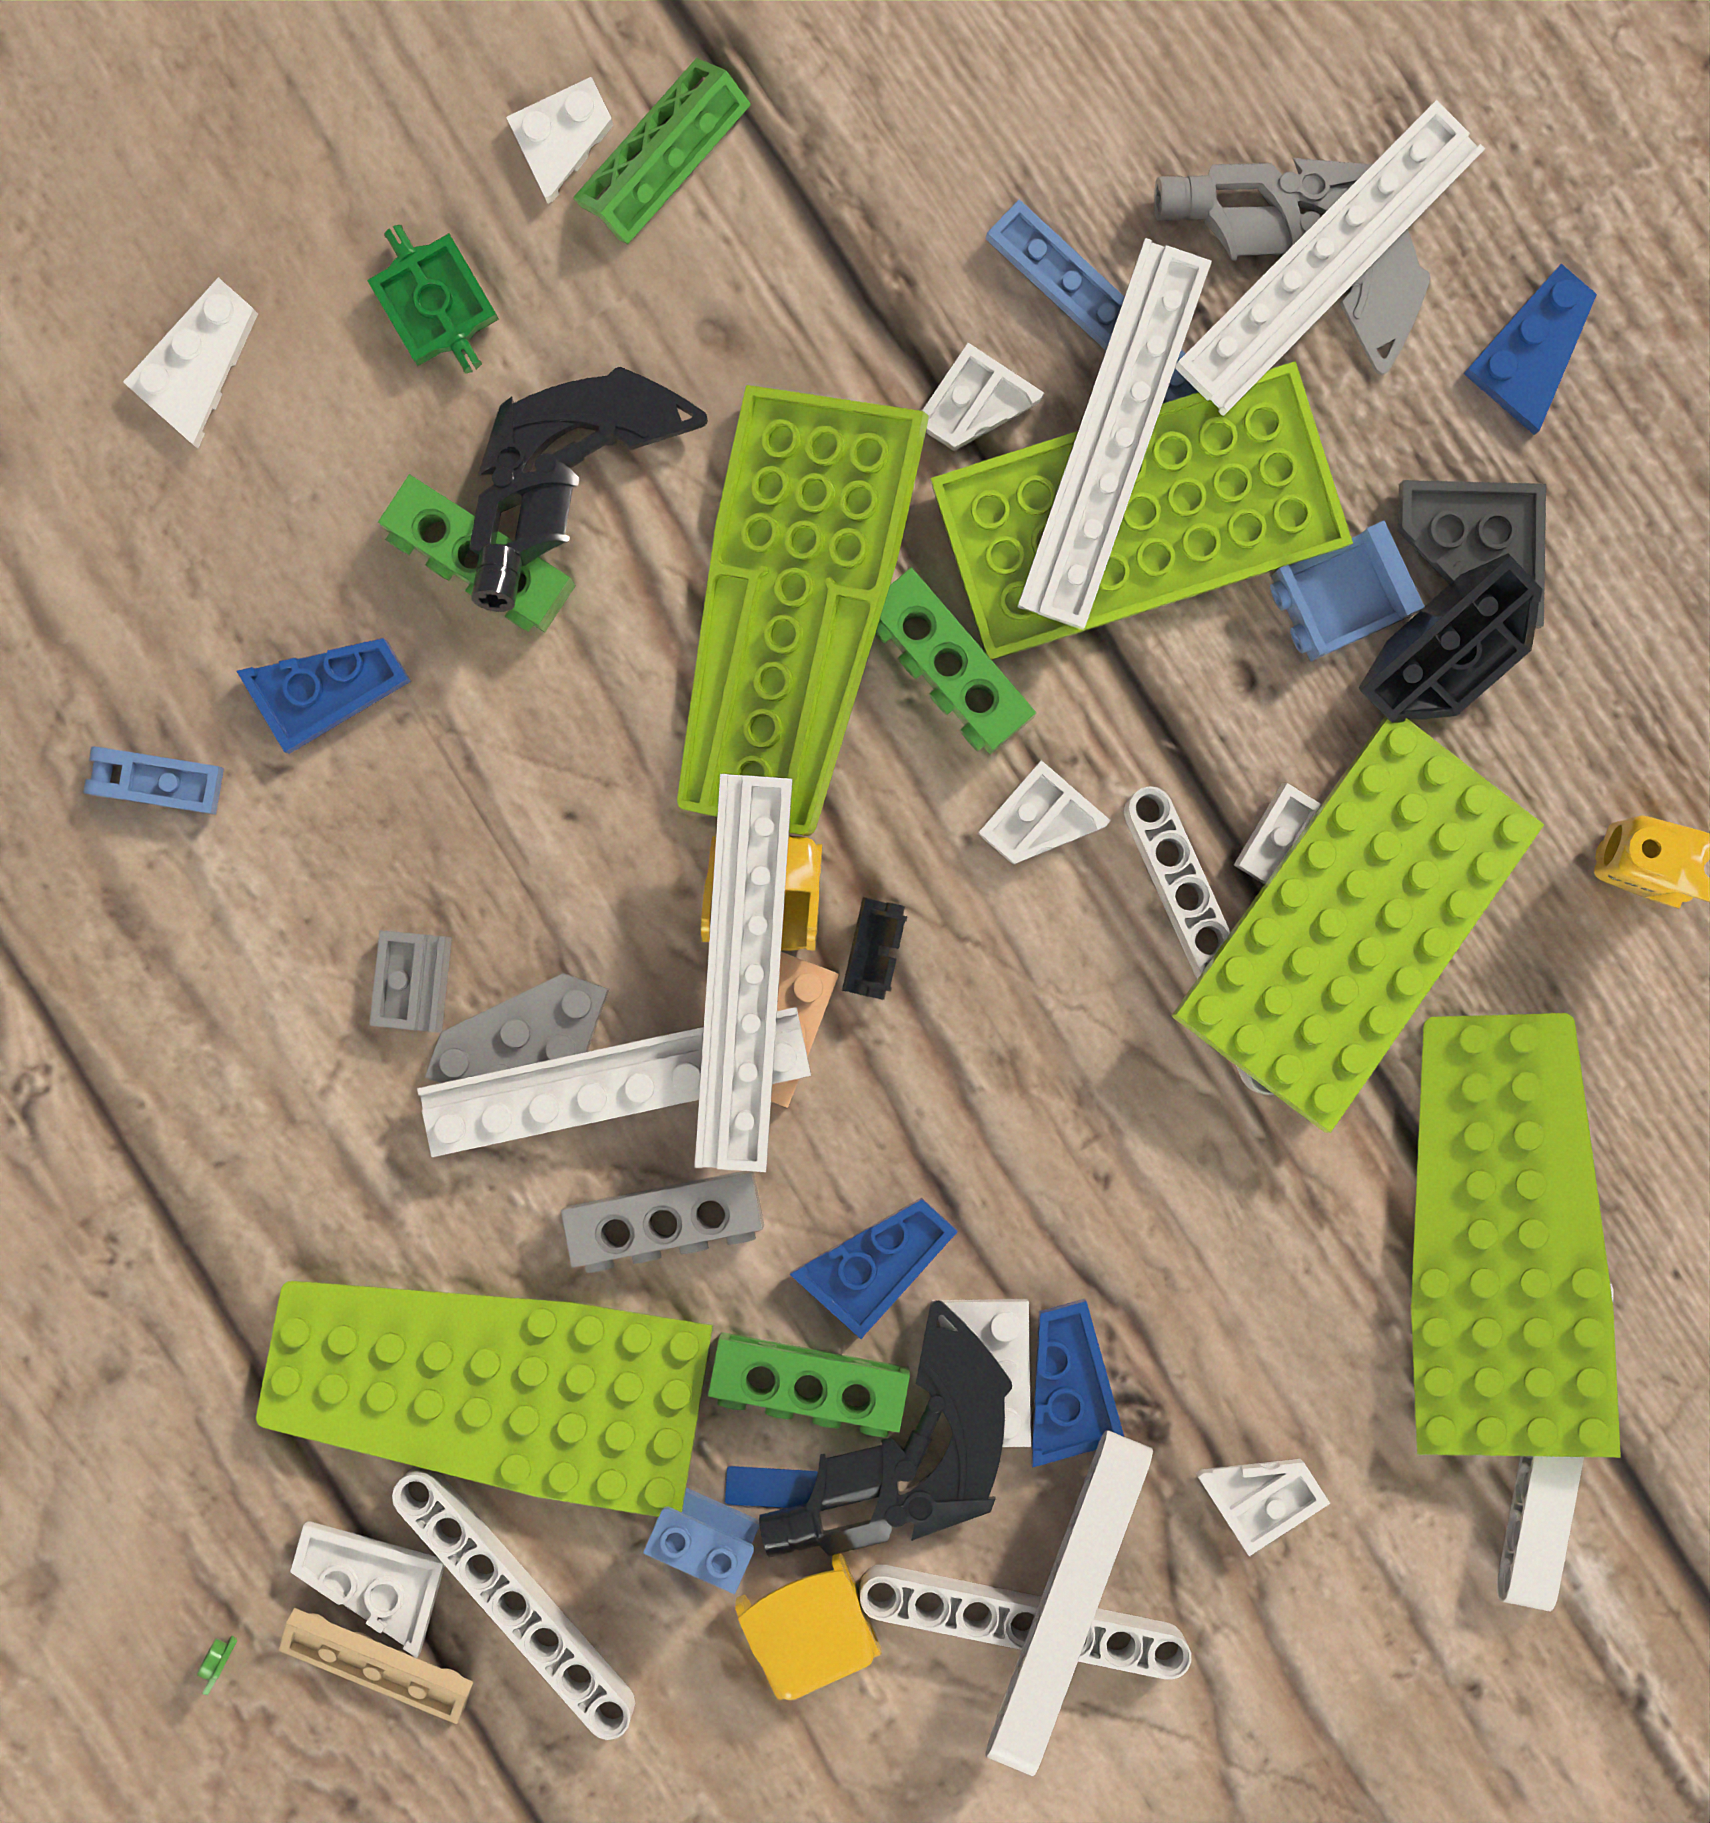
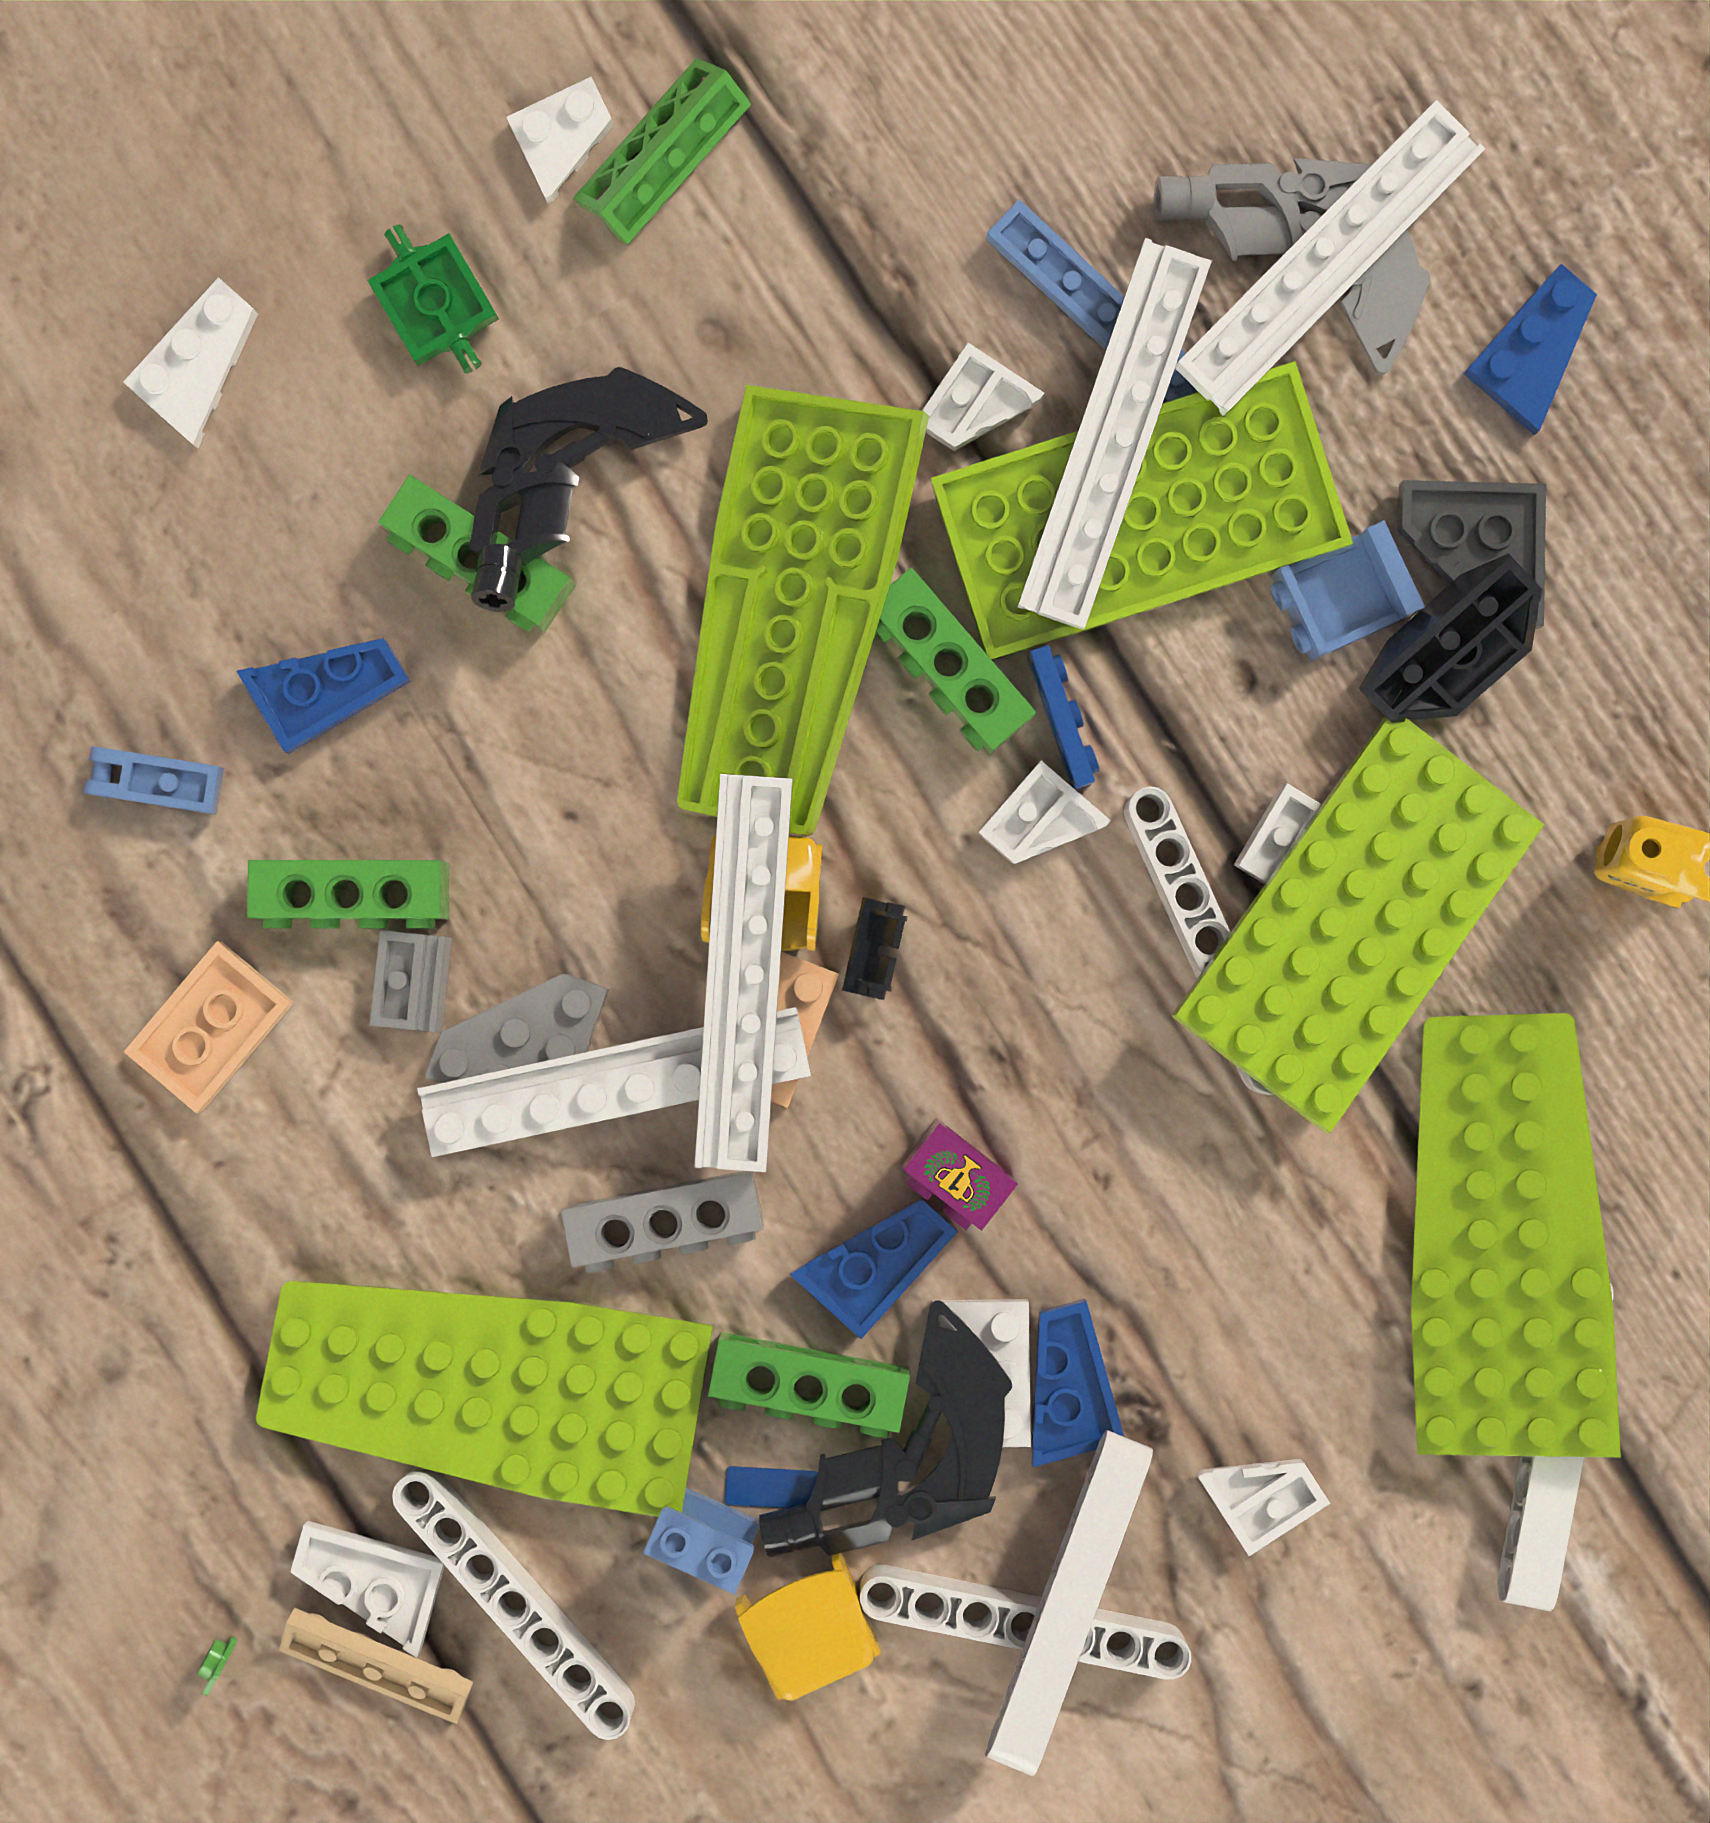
none -> light nougat plate [124,941,294,1114]
none -> bright green brick [247,860,449,929]
none -> magenta brick [902,1118,1018,1231]
none -> blue plate [1027,645,1099,791]

